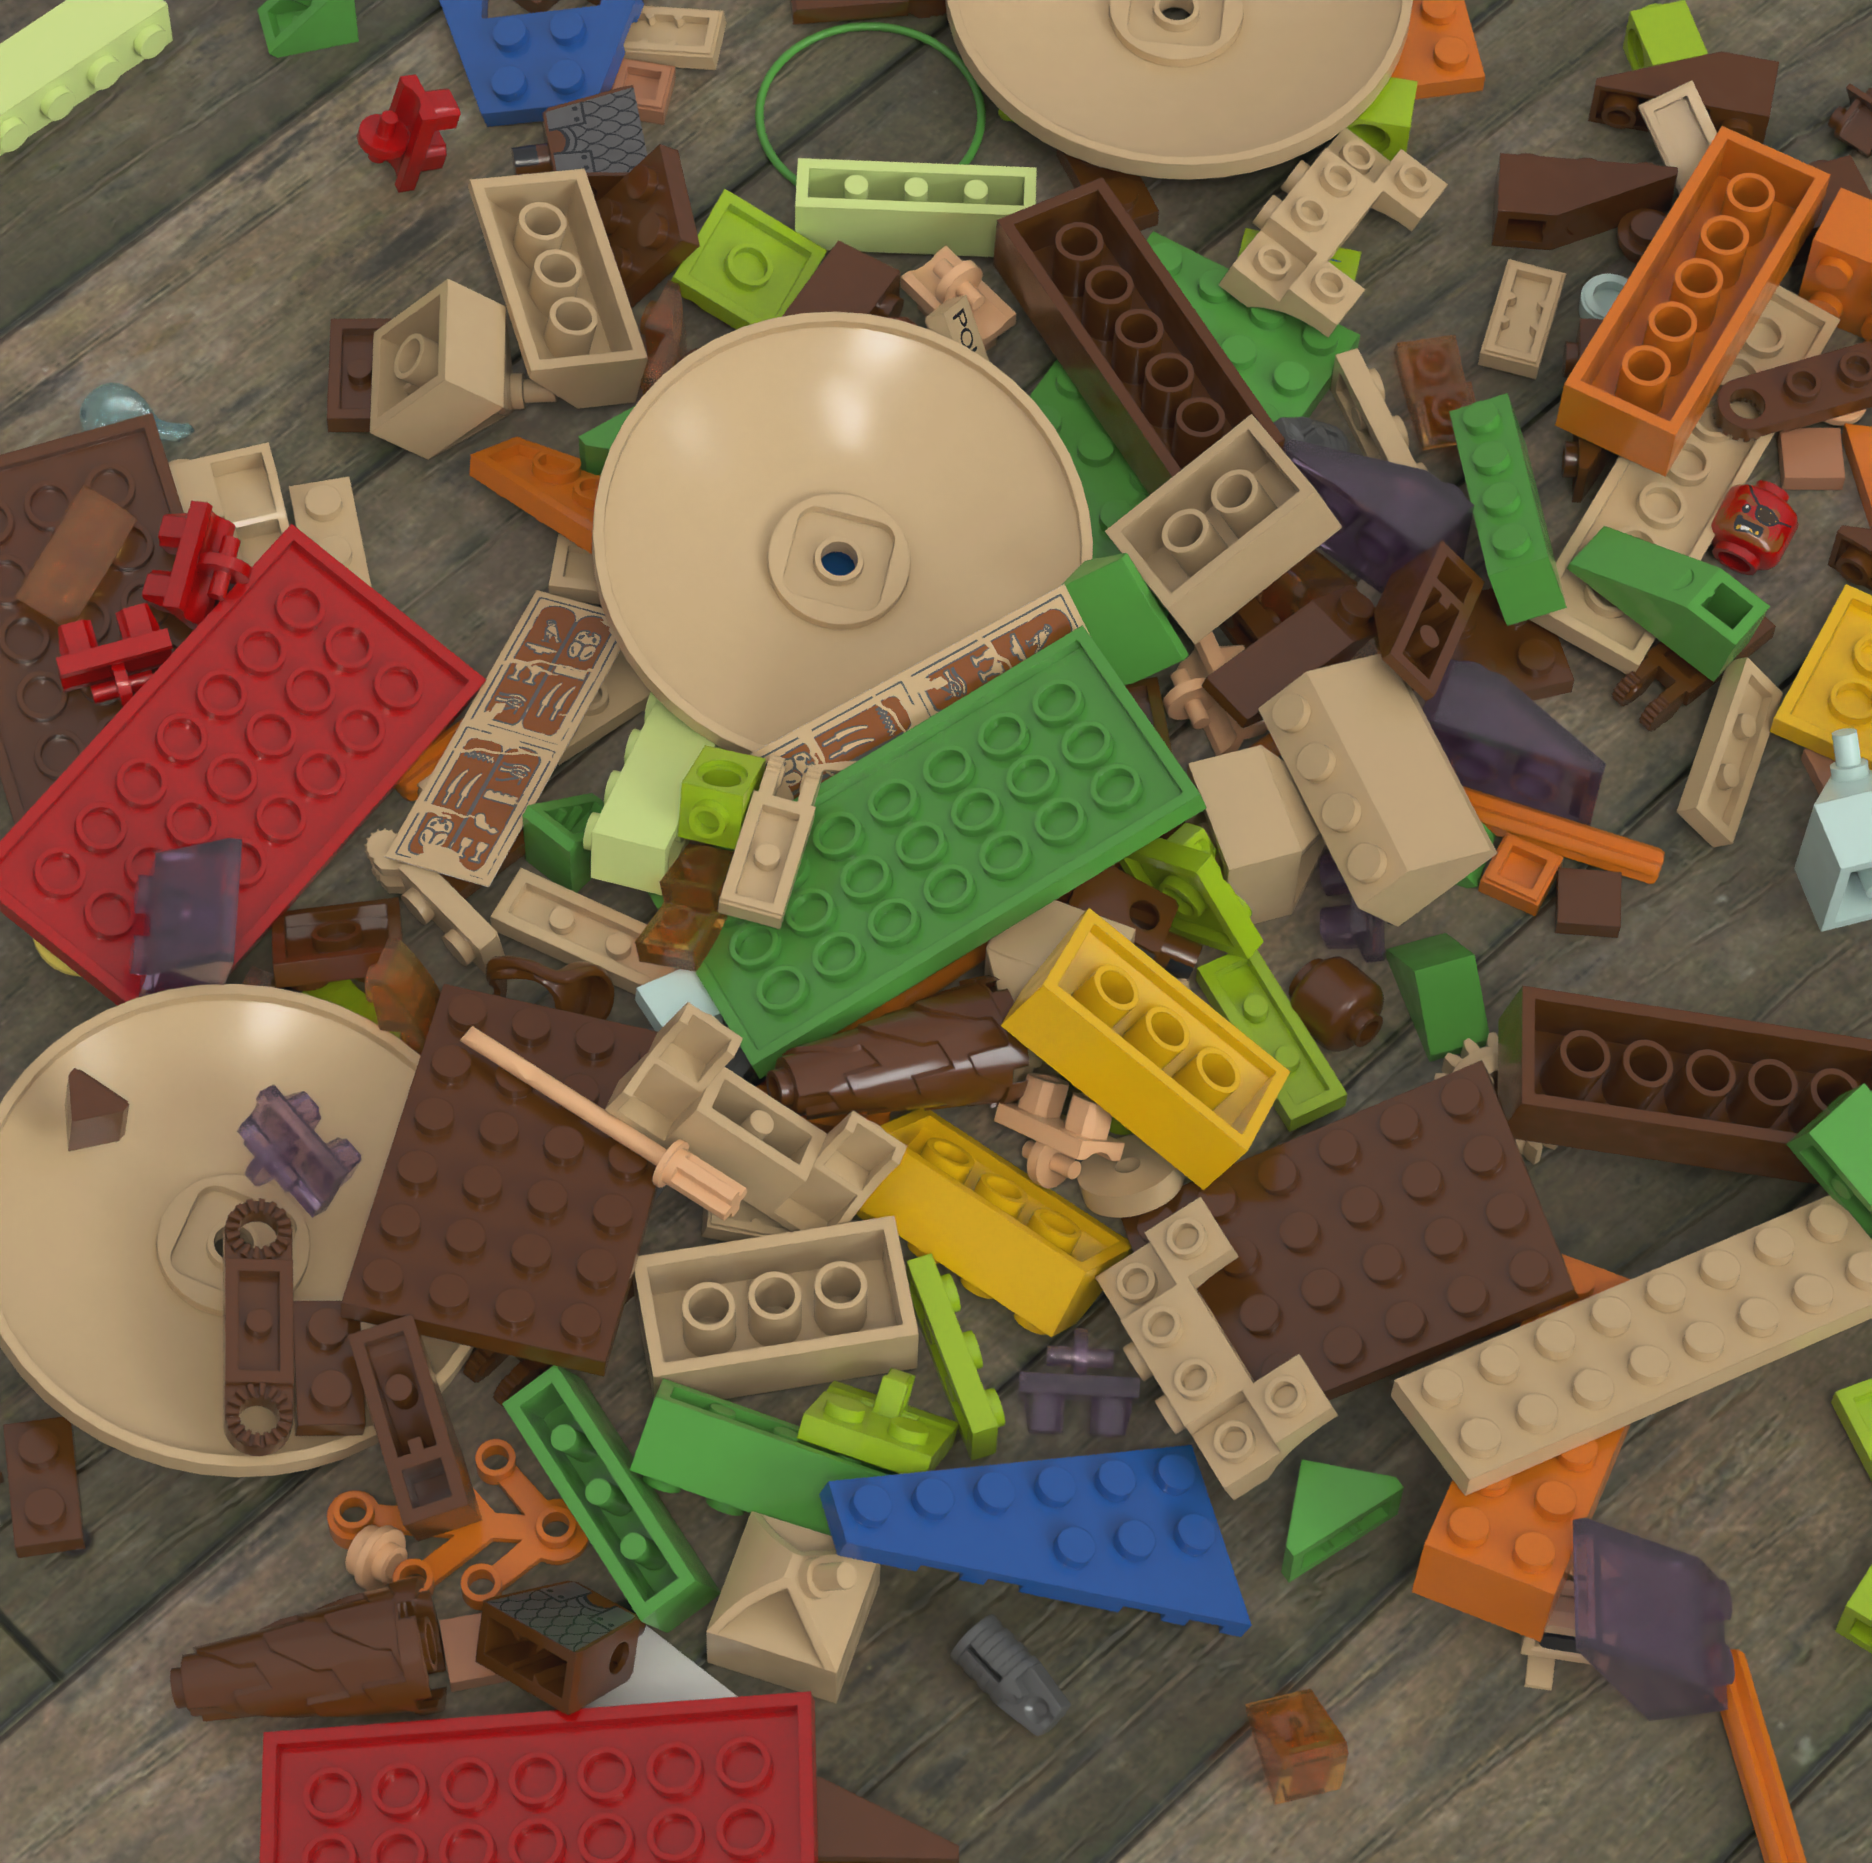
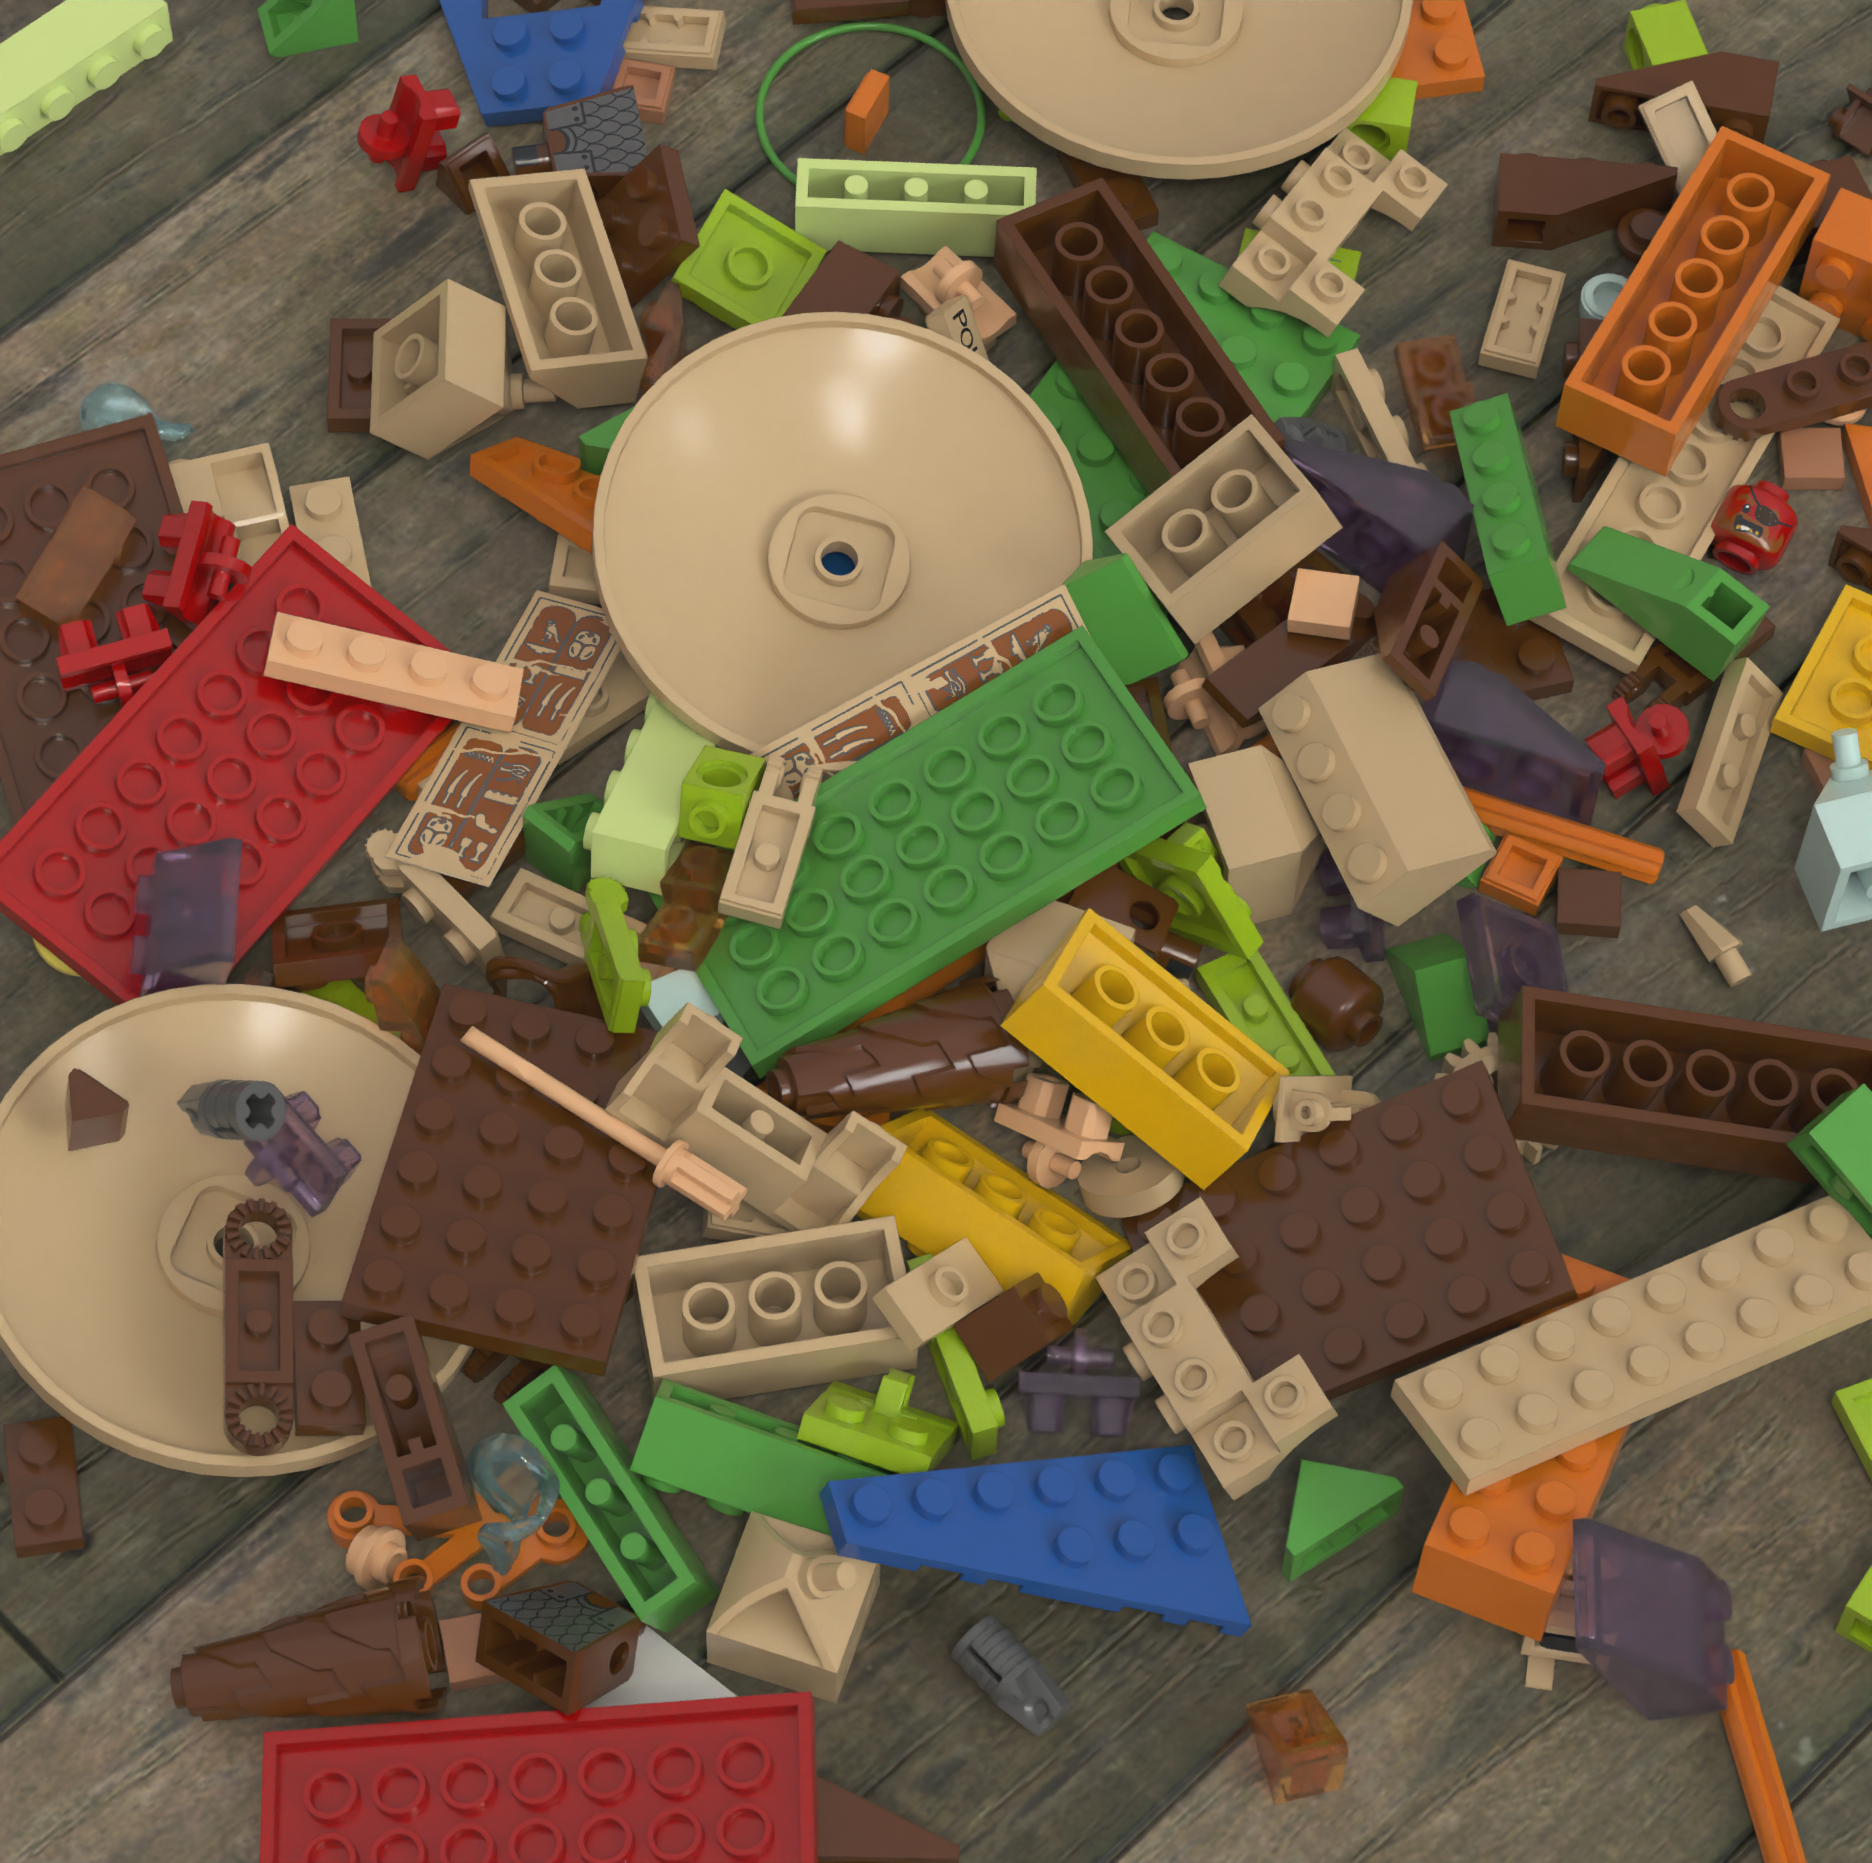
none -> dark grey hinge [177,1079,286,1141]
none -> light nougat plate [263,612,524,733]
none -> reddish brown slope [436,132,511,215]
none -> clear light blue piece [465,1432,560,1576]
none -> lime hinge [579,876,651,1033]
none -> orange tile [844,69,890,154]
none -> tan plate [872,1237,1005,1352]
none -> reddish brown brick [953,1272,1074,1382]
none -> tan hinge [1273,1075,1381,1142]
none -> light nougat tile [1287,568,1360,640]
none -> tile [1456,893,1569,1023]
none -> red hips [1585,696,1690,799]
none -> tan bar [1679,905,1752,988]

